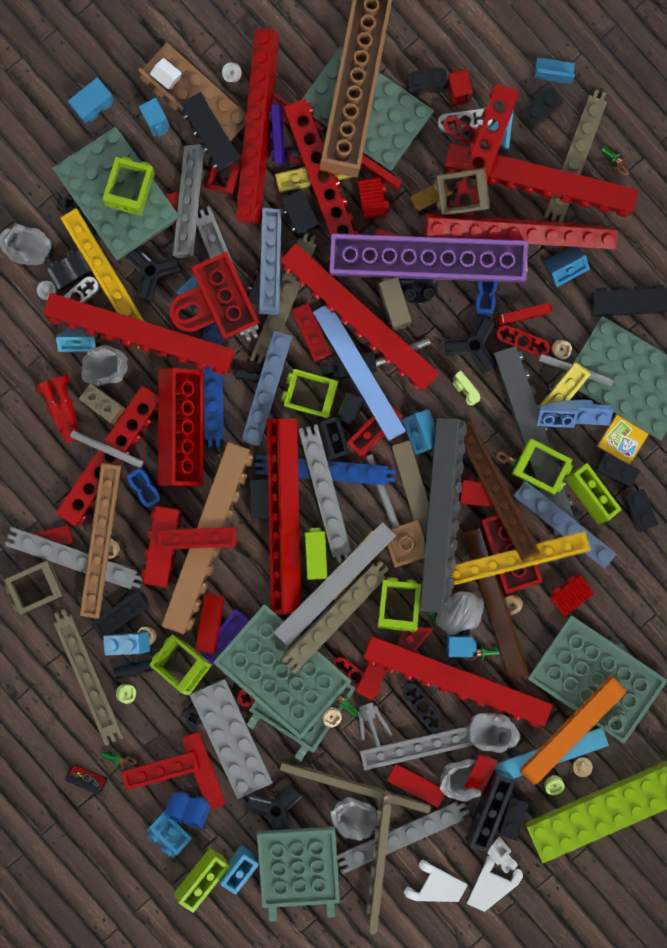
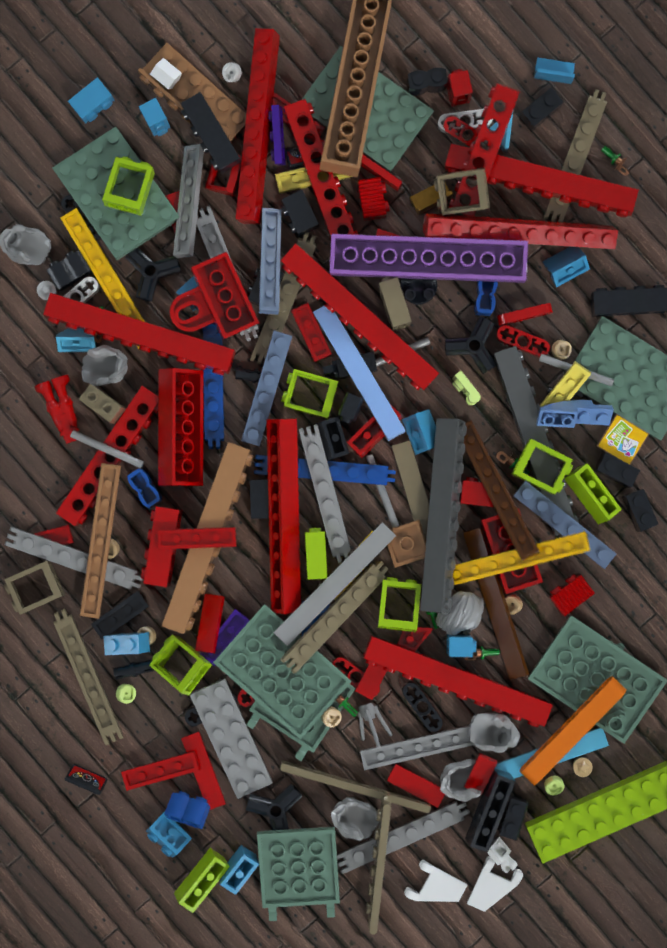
piece [102,751,137,770] -> none

